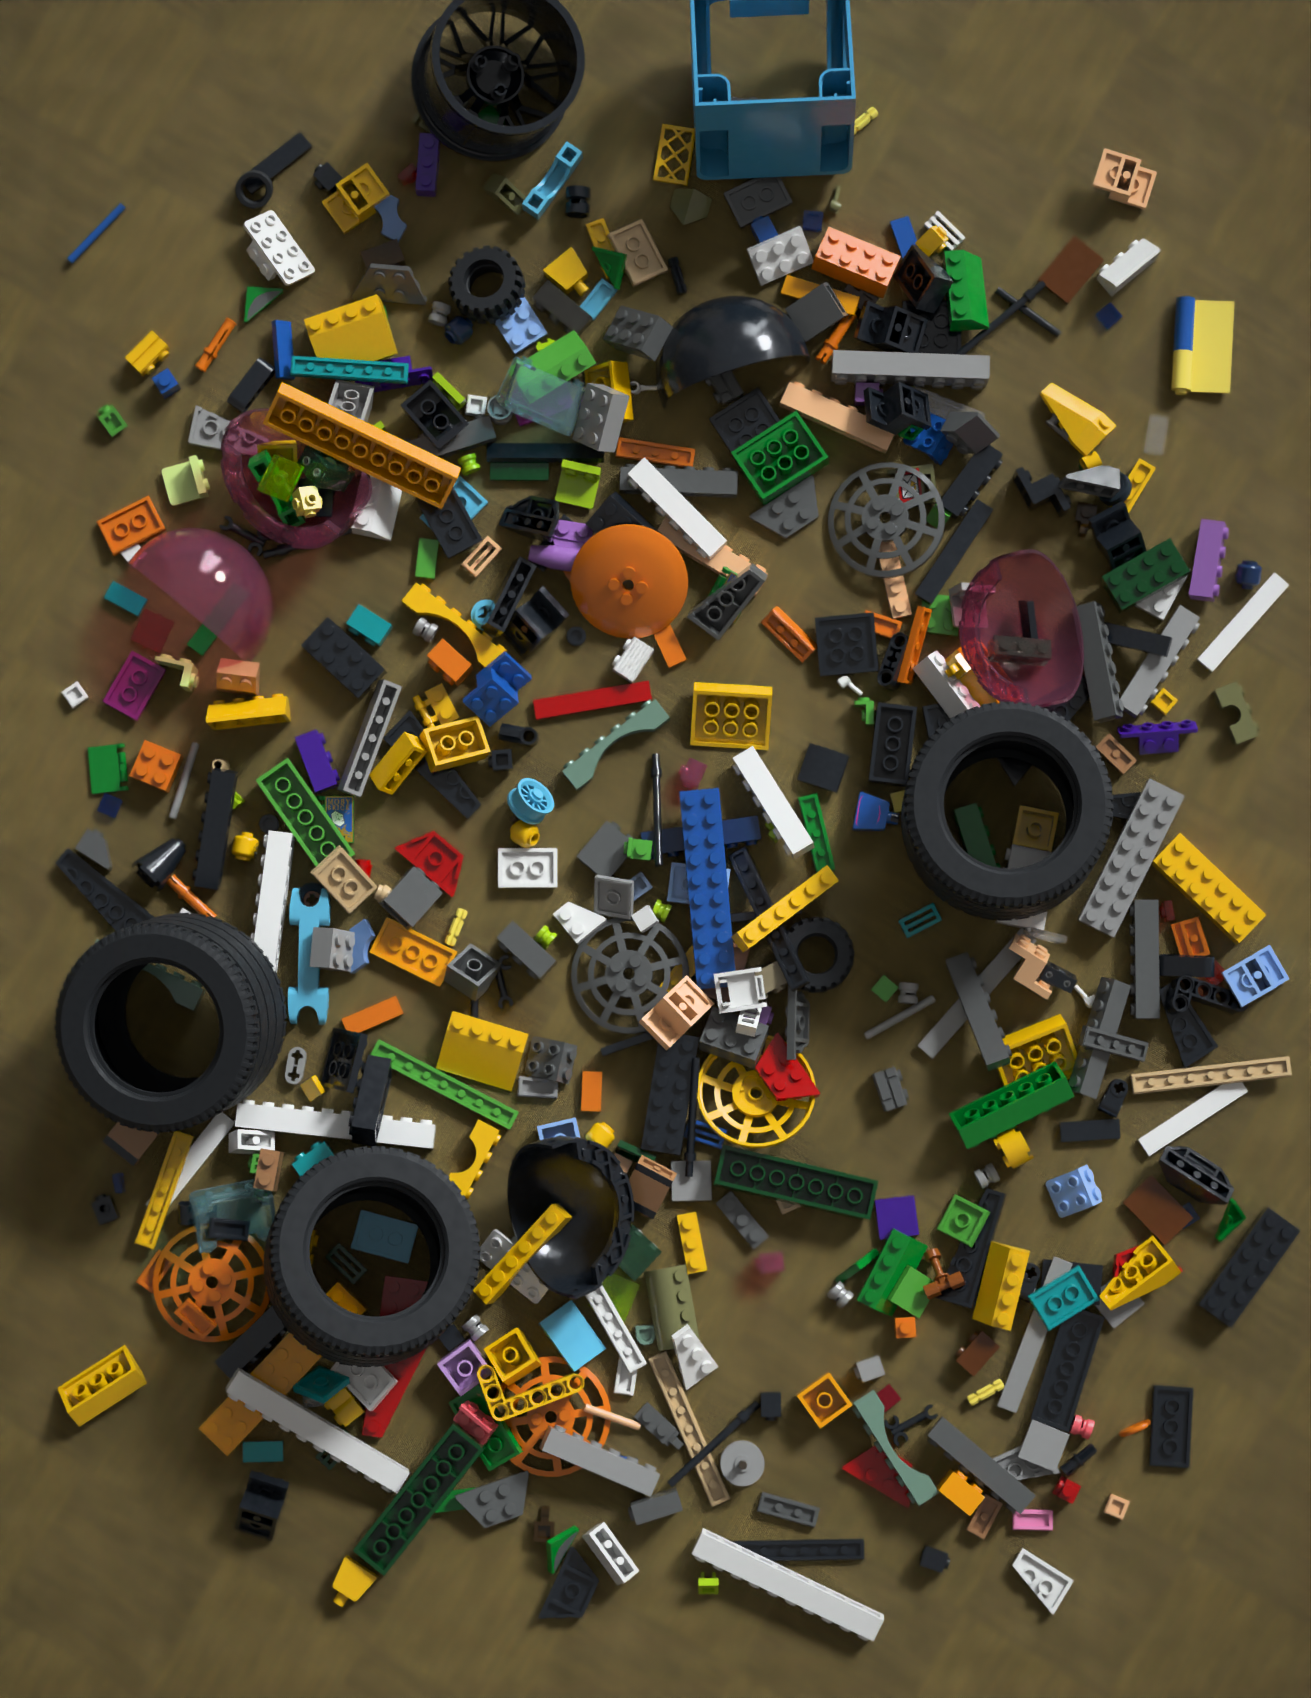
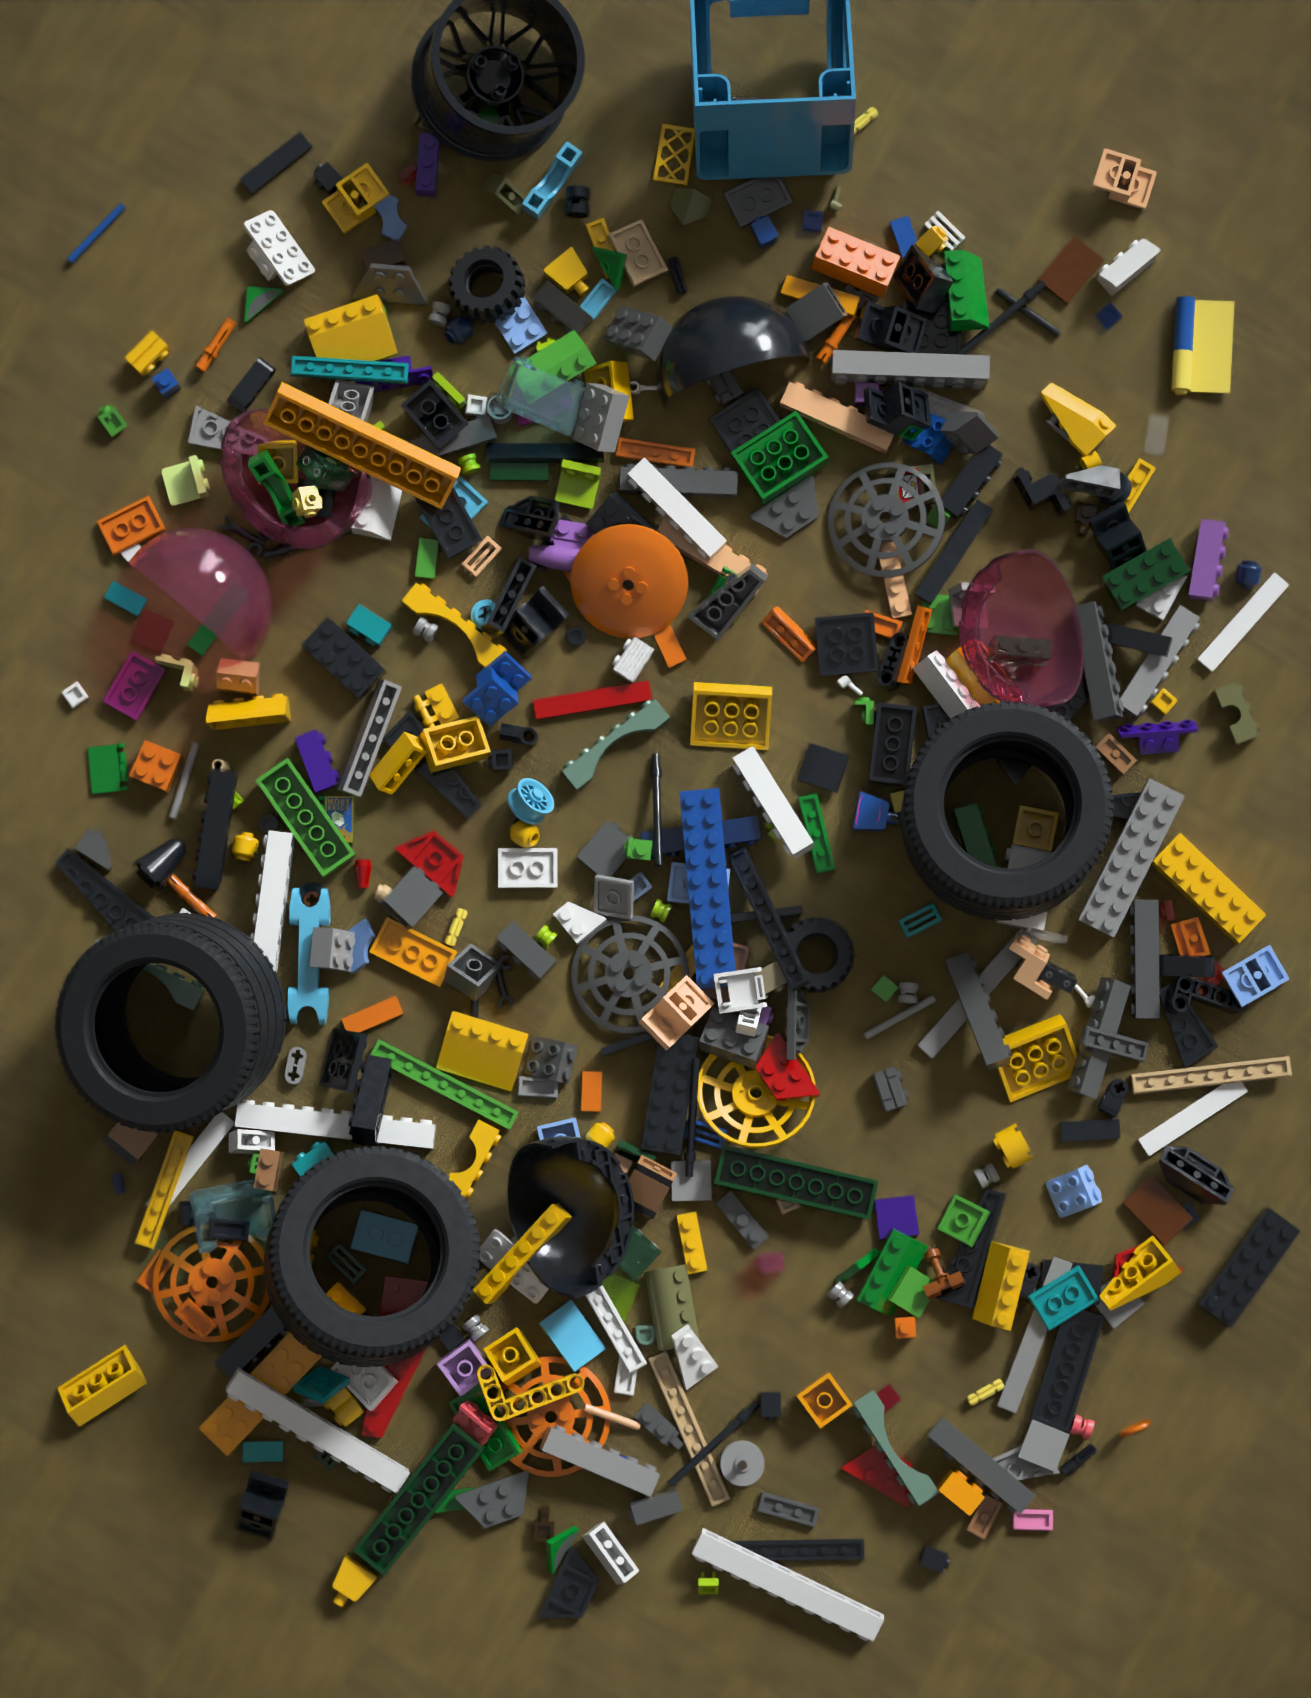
black brick [91,1193,121,1225] -> none
clear blue tile [97,793,123,819] -> none
black tyre [235,170,273,209] -> none
clear neon green tile [257,454,305,502] -> none
blue tile [271,320,295,380] -> none
yellow tile [300,1075,326,1102] -> none
tan tile [310,845,378,914] -> none
orange brick [427,638,473,687] -> none
white tile [631,905,659,933] -> none
clear pink brick [678,758,708,790] -> none
yellow arch [731,865,839,953] -> none
white plate [747,226,814,286] -> none
light grey brick [853,1355,885,1382] -> none
black bar [884,1404,938,1446] -> none
yellow tile [944,653,971,679] -> none
green brick [948,1061,1075,1149] -> none
reddish brown brick [955,1330,1000,1377] -> none
white wing [1012,1548,1074,1614] -> none
black tile [1018,600,1038,640] -> none
red brick [1052,1476,1081,1504] -> none
light nougat tile [1103,1493,1130,1520] -> none
black tile [1149,1385,1194,1468] -> none
green tile [1215,1198,1246,1242] -> none

